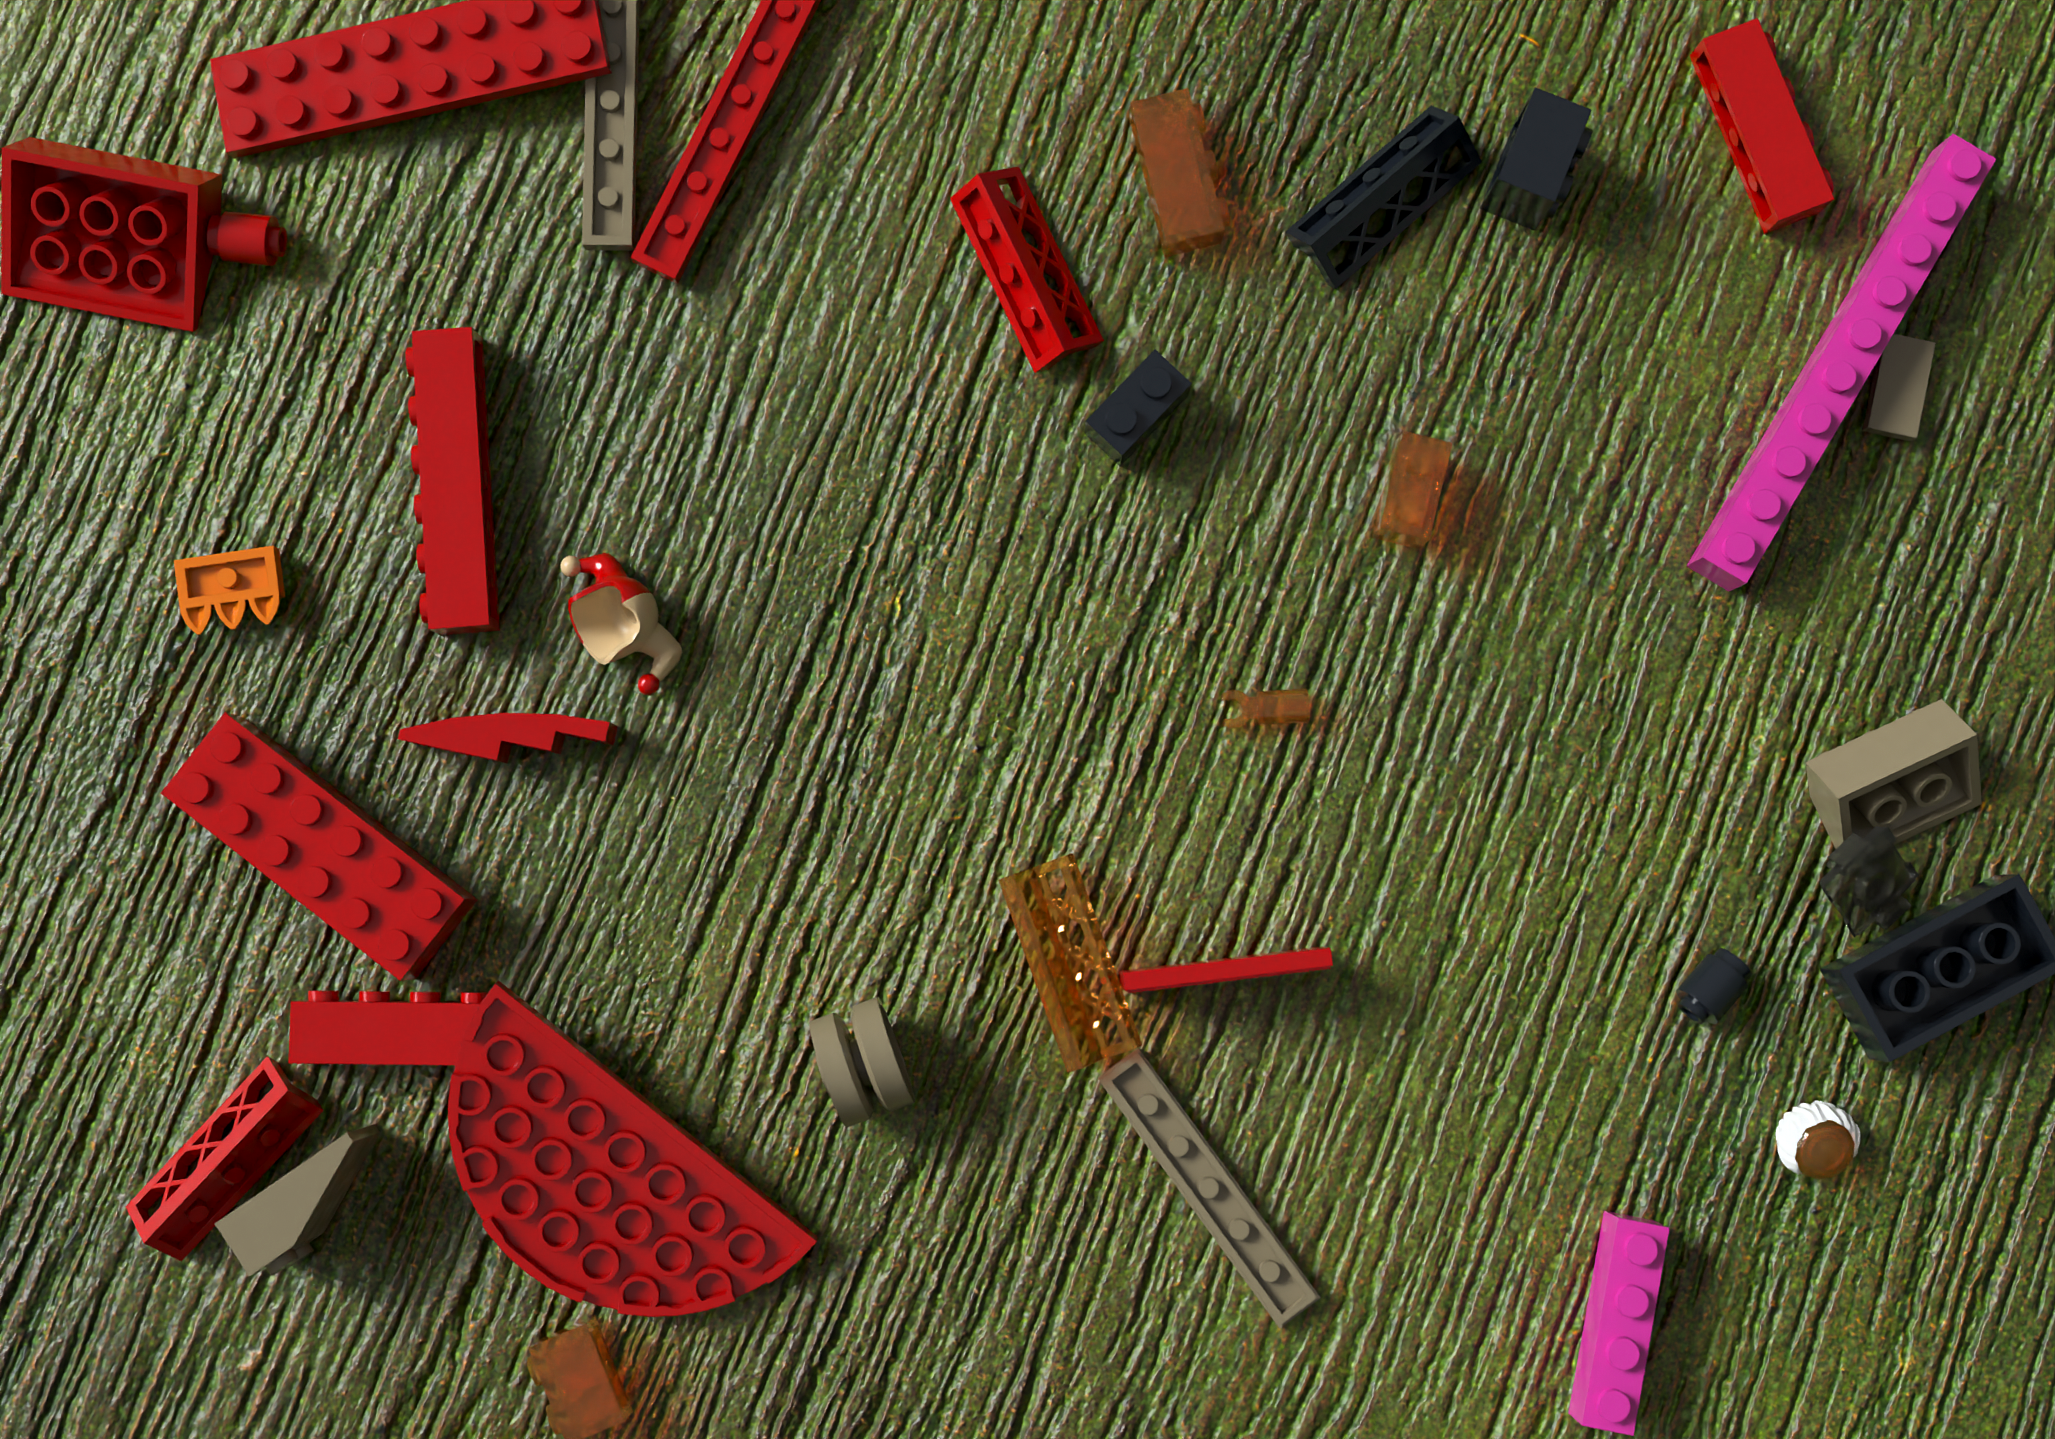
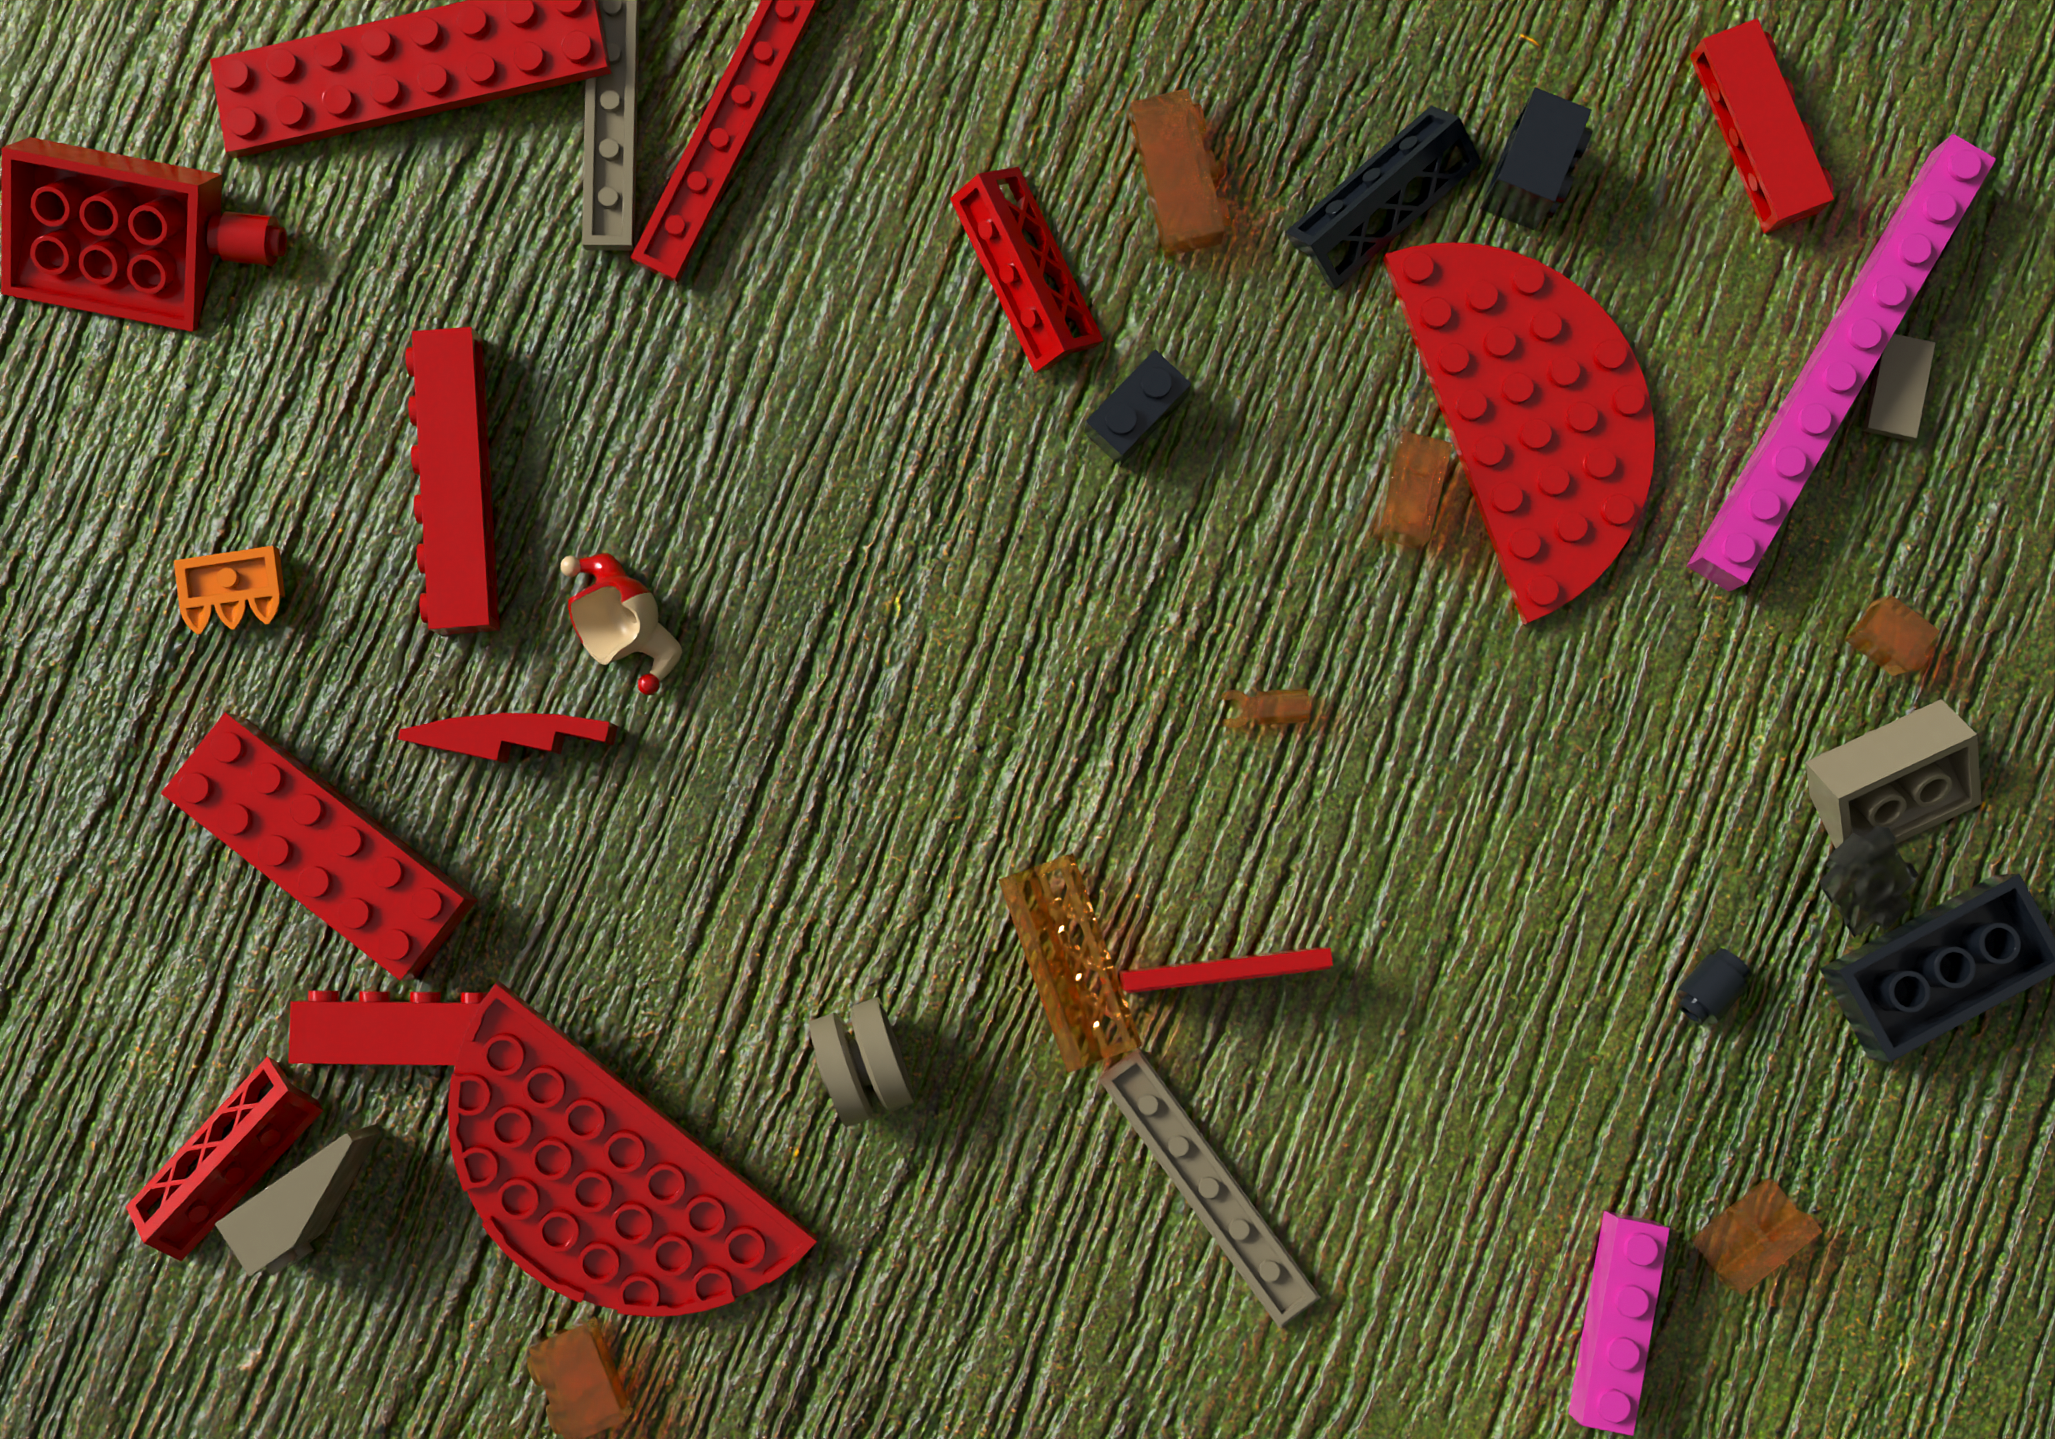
hair [1776,1100,1861,1179] -> none
none -> red plate [1383,242,1655,625]
none -> clear orange panel [1691,1178,1823,1295]
none -> clear orange brick [1844,594,1940,676]

